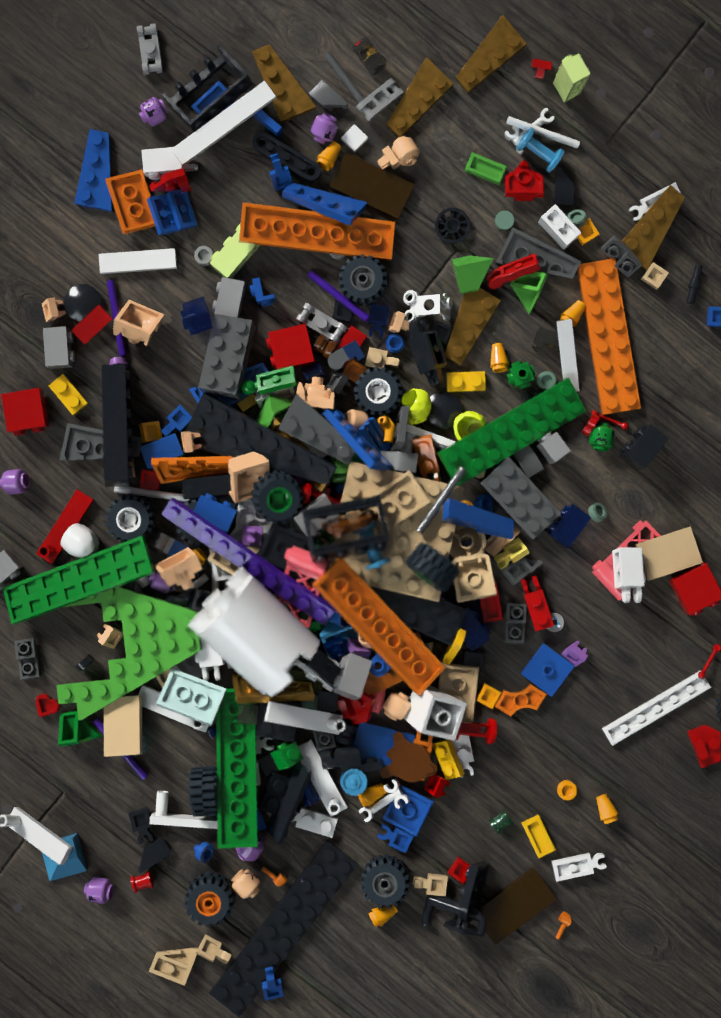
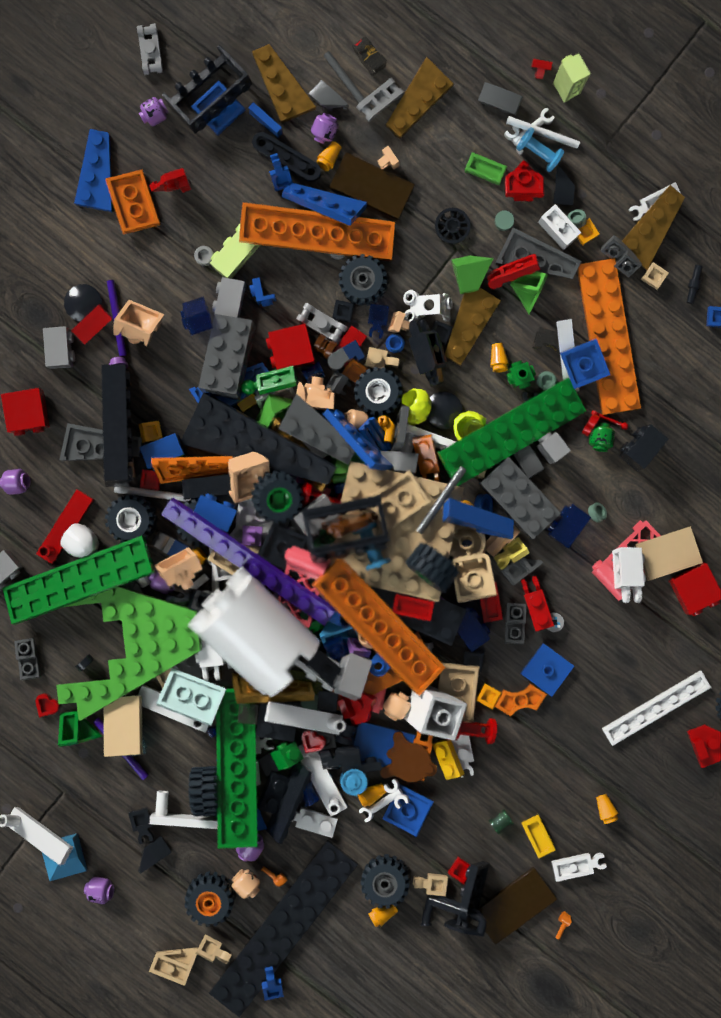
light nougat tile [42,297,66,322] -> none
yellow plate [49,374,89,416] -> none
light nougat tile [97,624,123,649] -> none
white tile [99,248,177,274] -> none
red bush [131,871,154,893] -> none
white hinge [142,147,198,180] -> none
blue slope [147,190,198,236] -> none
blue plate [161,405,192,437] -> none
white tile [171,81,276,167] -> none
light nougat tile [181,431,202,453] -> none
blue tile [194,842,214,863] -> none
dark purple bar [308,270,370,322] -> none
white tile [341,124,368,152] -> none
blue plate [377,824,414,853] -> none
light nougat head [392,136,420,166] -> none
red tile [424,773,450,798] -> none
yellow tile [443,628,466,665] -> none
yellow plate [446,371,486,392] -> none
pearl gold wing [456,15,527,94] -> none
light orange tile [557,780,577,801] -> none
light orange cone [559,300,586,327] -> none
medium lavender tile [561,641,588,667] -> none
red hinge [698,644,721,679] -> none
none -> red tile [302,729,326,753]
none -> red tile [392,594,434,621]
none -> dark grey slope [478,82,523,116]
none -> blue hinge [560,338,610,389]

